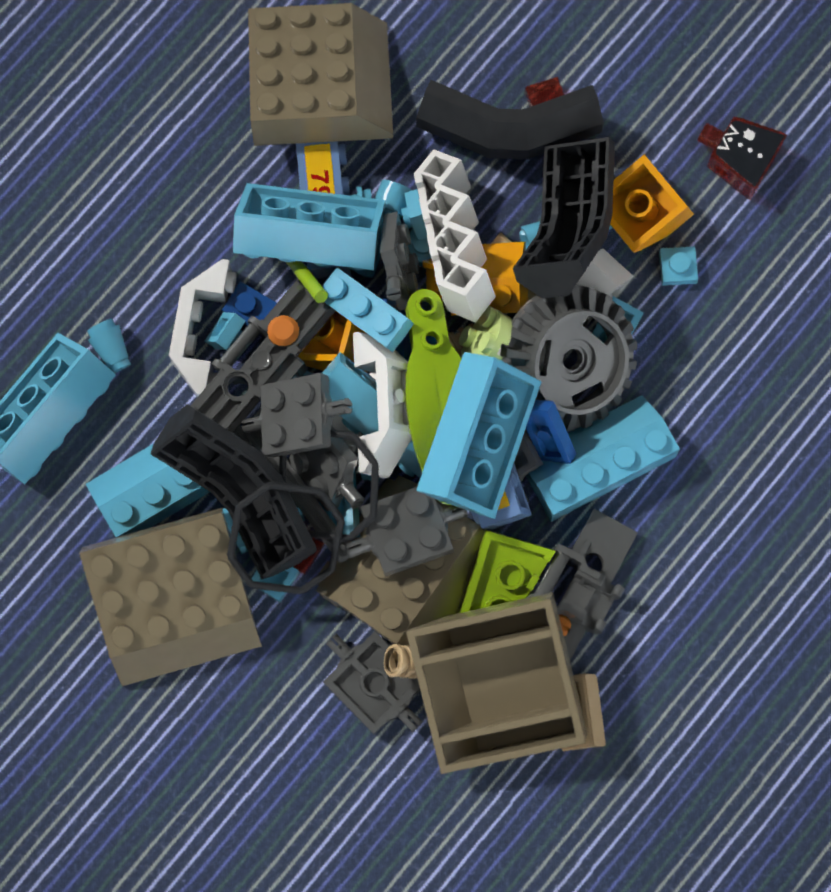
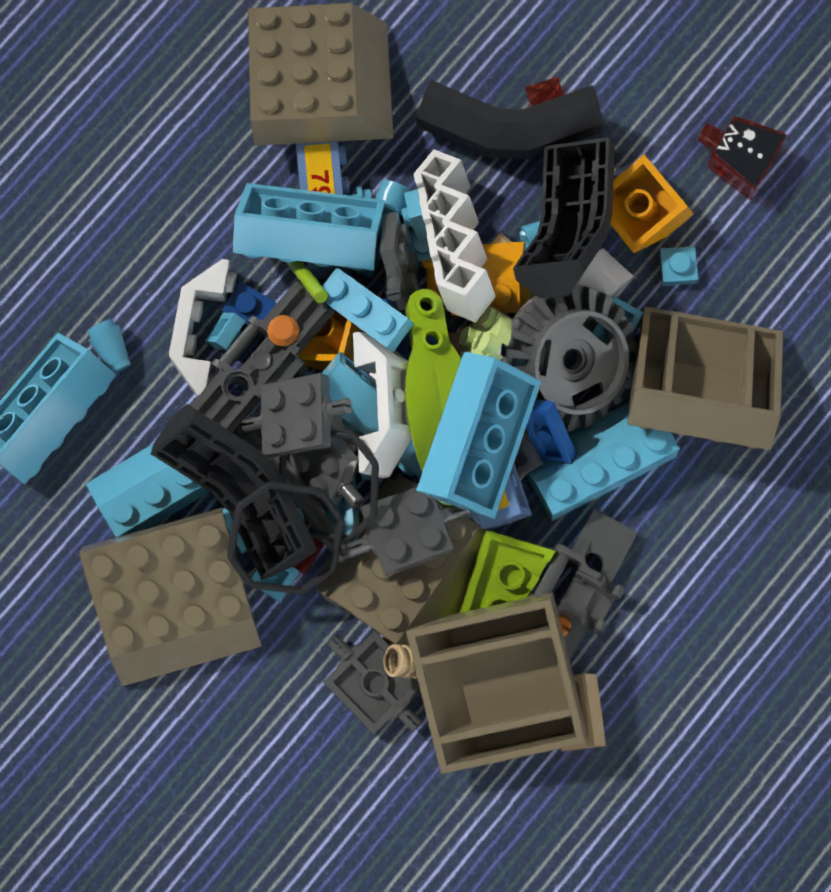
none -> dark tan slope [627,306,783,450]

